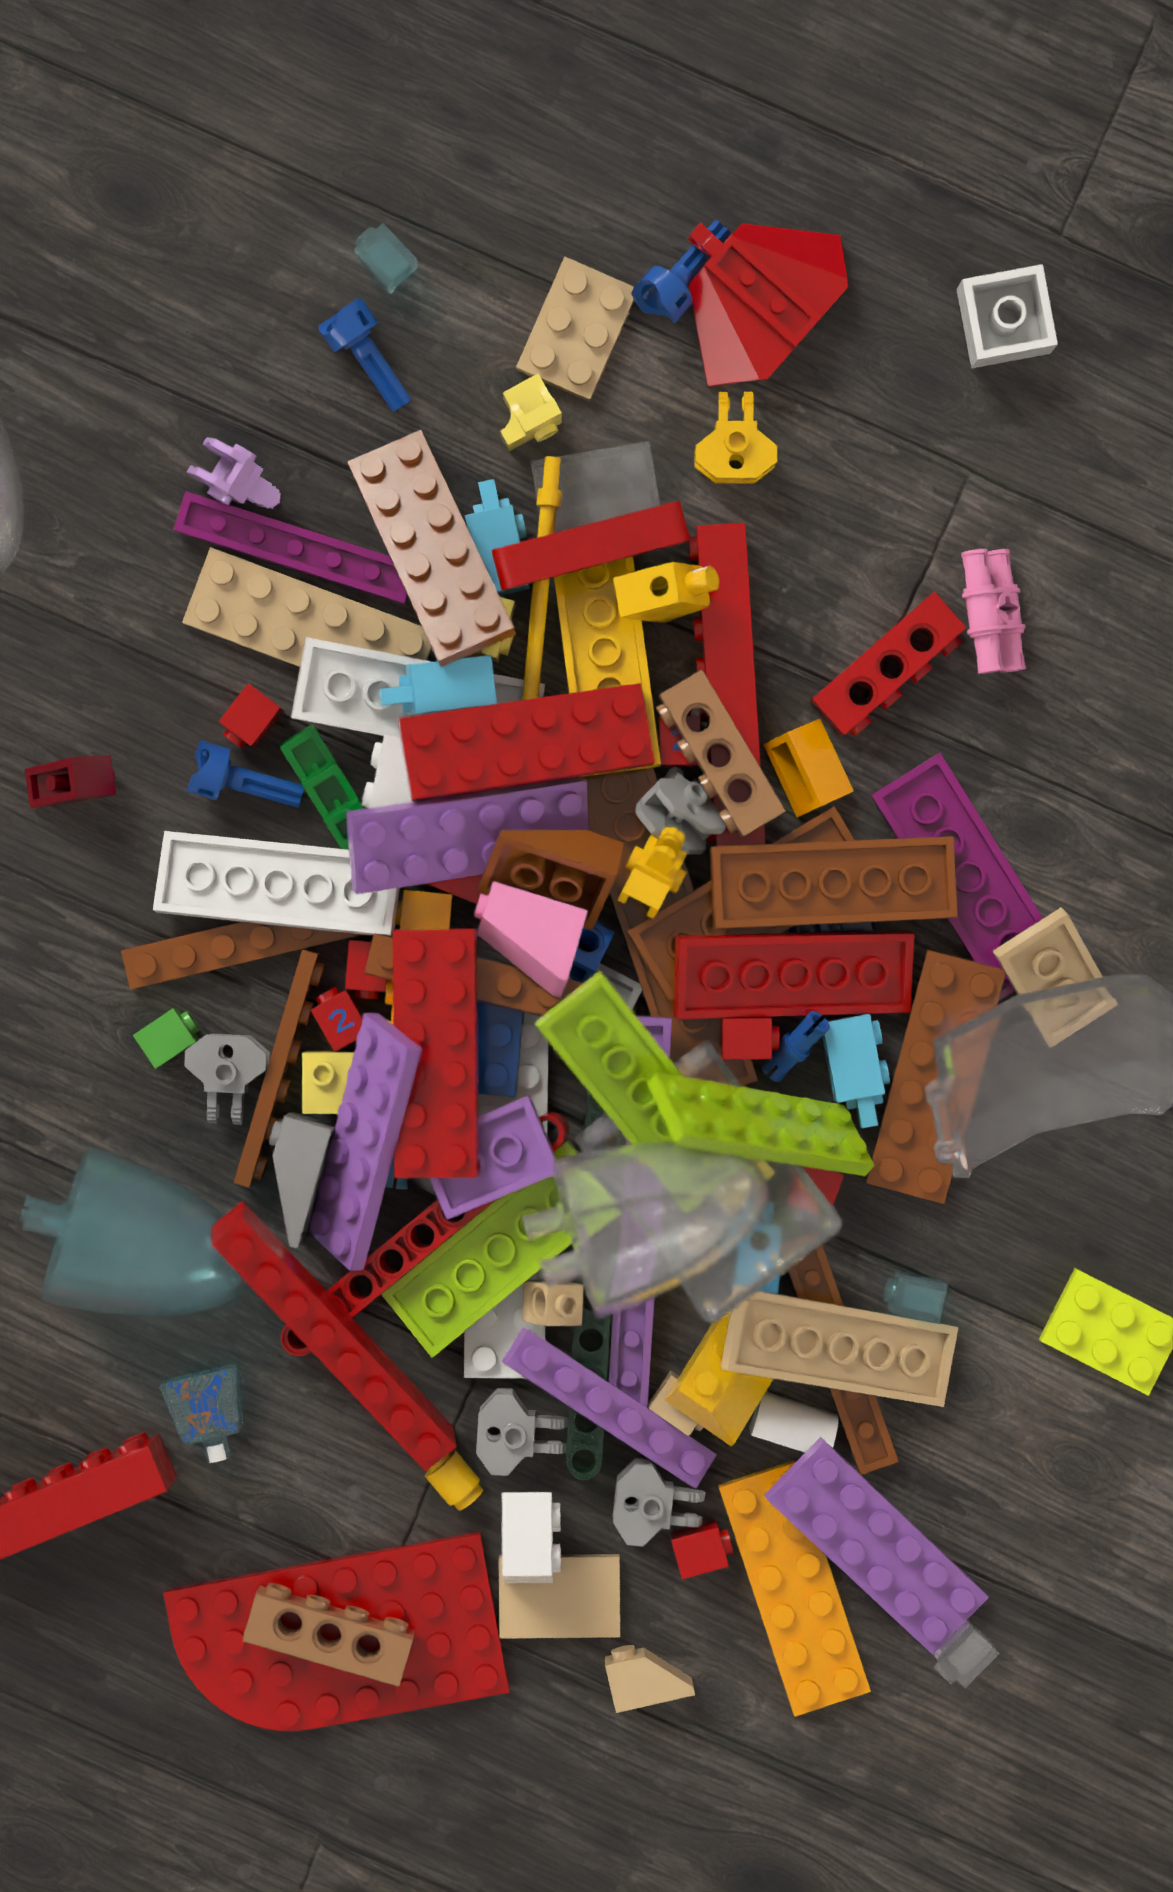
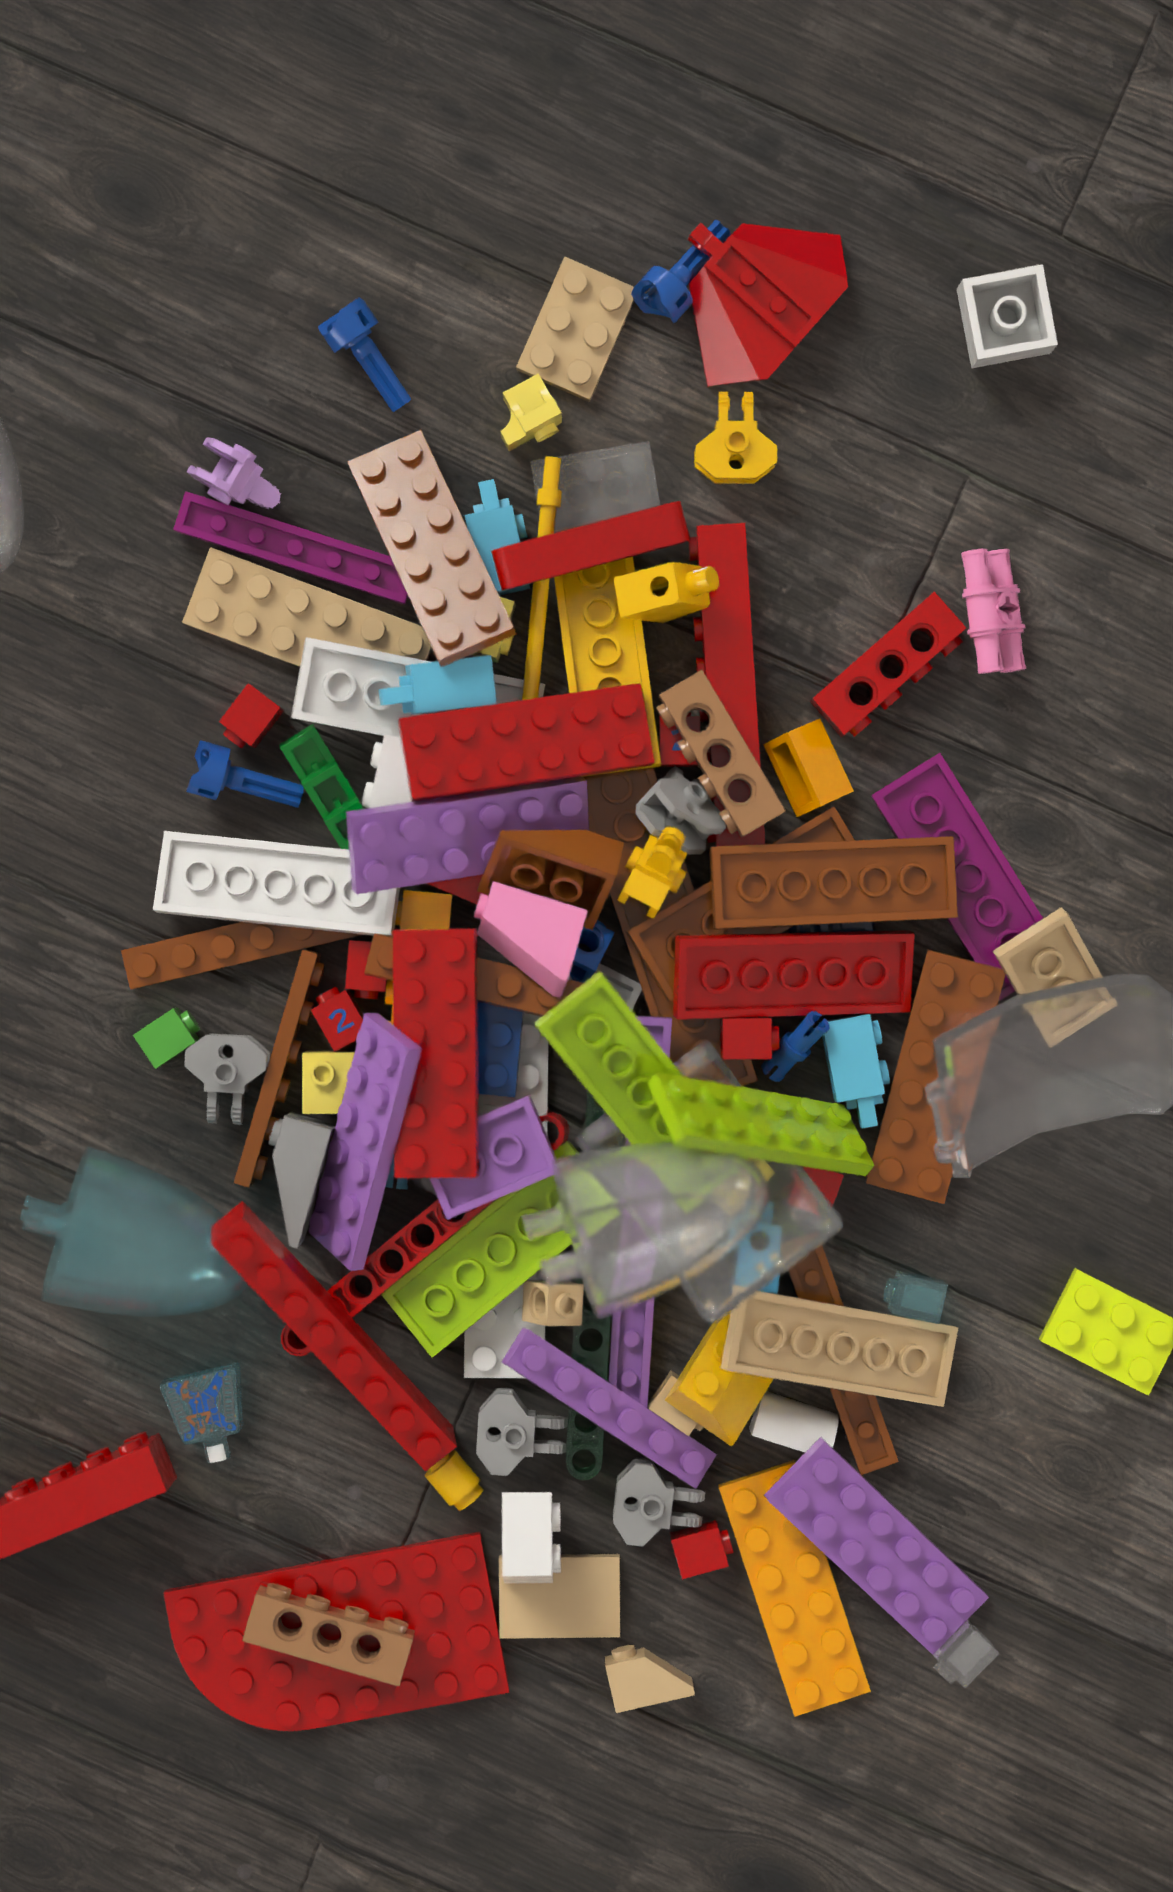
dark red slope [24,755,116,809] -> none
clear light blue brick [353,223,418,294] -> none

